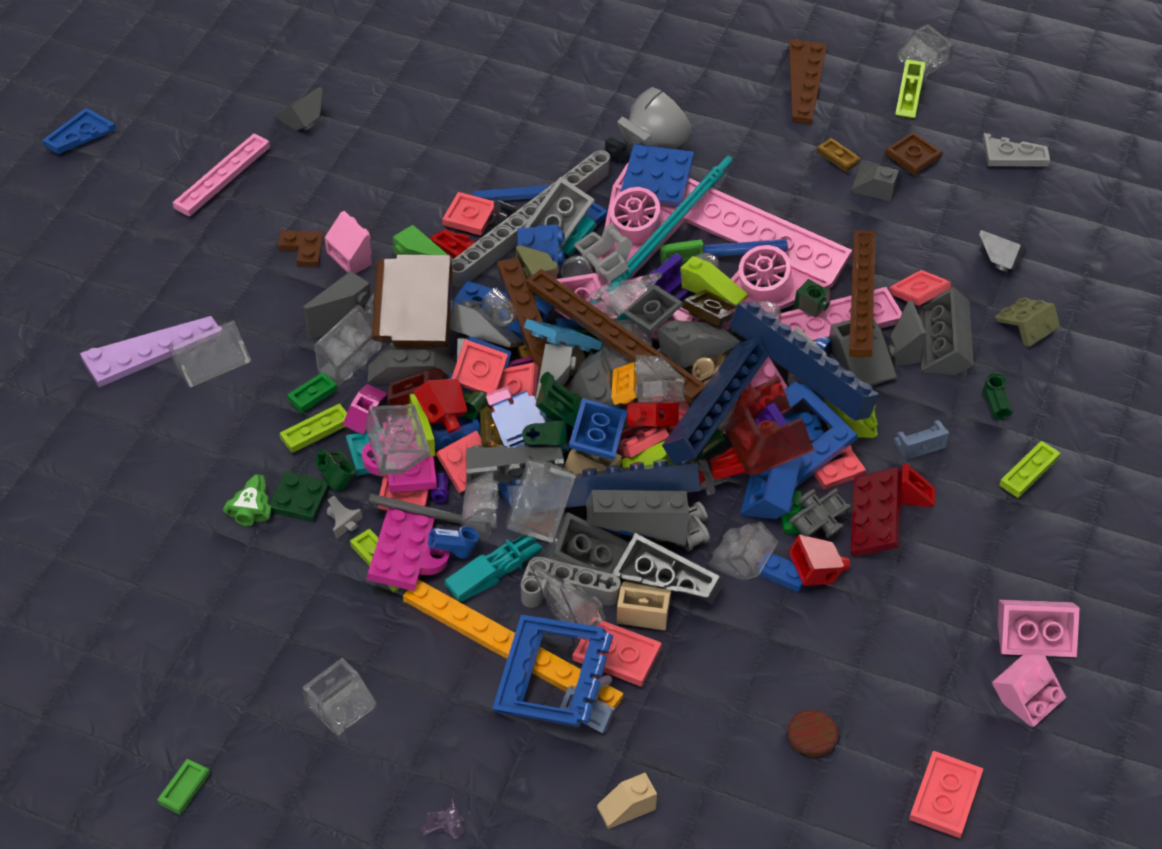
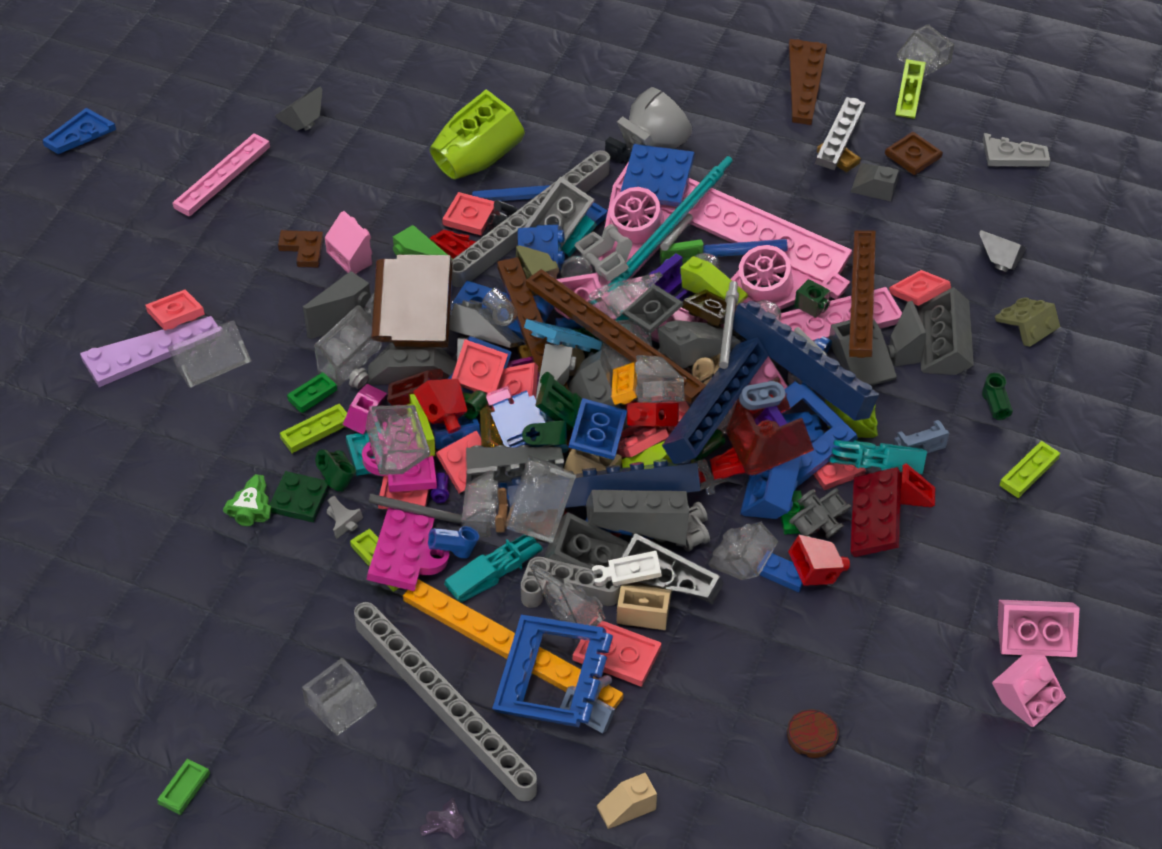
coral plate [909,751,984,838] -> none
none -> coral plate [146,290,205,330]
none -> light grey plate [349,368,369,389]
none -> light grey beam [354,602,537,802]
none -> lime animal [429,89,525,180]
none -> medium nougat piece [495,488,508,533]
none -> white plate [592,551,662,586]
none -> light grey bar [660,213,693,251]
none -> light grey bar [719,281,739,369]
none -> sand blue plate [739,381,785,410]
none -> plate [815,97,865,170]
none -> bright pink tile [820,271,850,300]
none -> teal arm [830,440,927,474]

